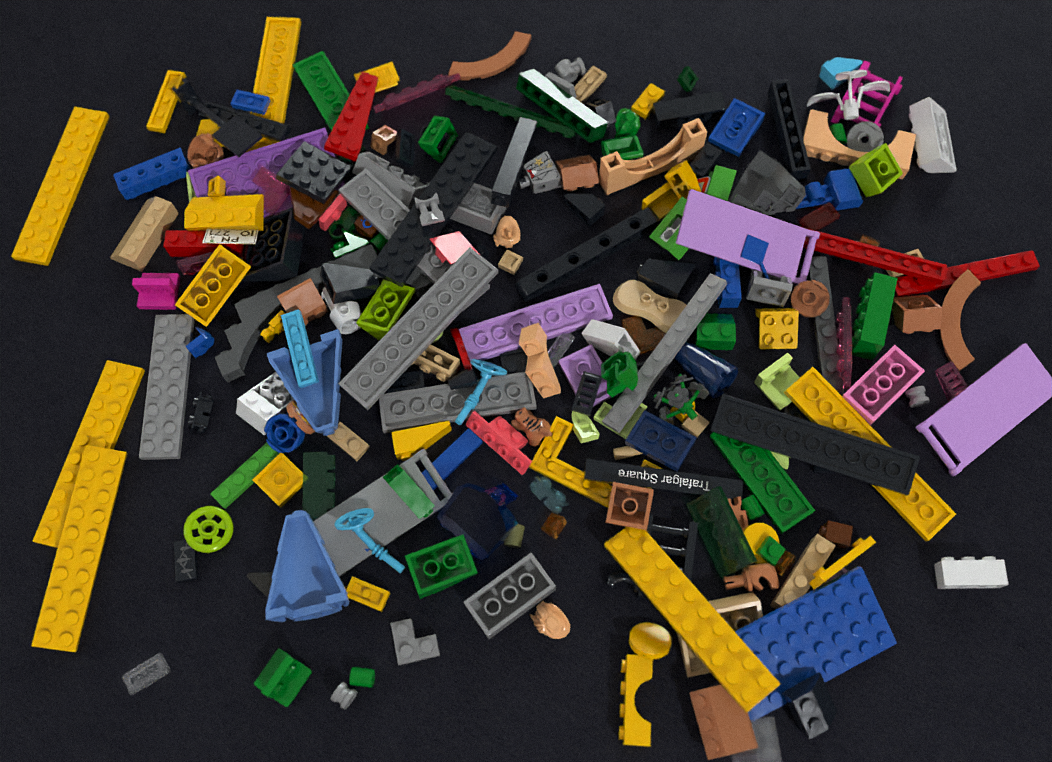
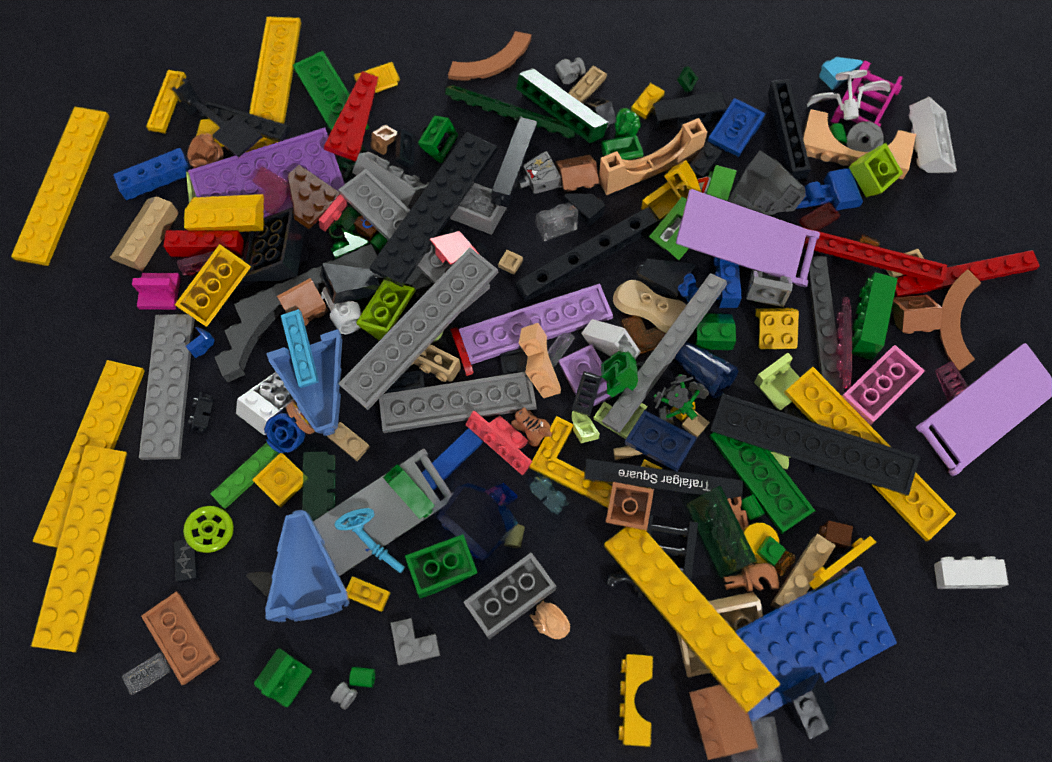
white sticker [202,229,258,244] -> none
yellow slope [208,176,226,197] -> none
blue plate [231,90,271,115] -> none
yellow plate [260,310,286,343] -> none
black plate [276,141,351,204] -> none
clear pink plate [373,73,461,113] -> none
yellow slope [391,421,452,461] -> none
light grey piece [414,193,445,226] -> none
black cone [448,368,478,390] -> none
medium azure dish [455,359,507,425] -> none
light nougat hat [493,216,520,249] -> none
clear orange slope [541,513,567,539] -> none
light grey tile [545,72,577,99] -> none
yellow tile [629,622,671,659] -> none
blue piece [740,234,770,279] -> none
nougat tile [791,280,830,317] -> none
light grey wheel [905,386,930,408] -> none
none -> nougat tile [141,591,220,685]
none -> clear slope [536,203,578,241]
none -> blue plate [678,274,699,303]

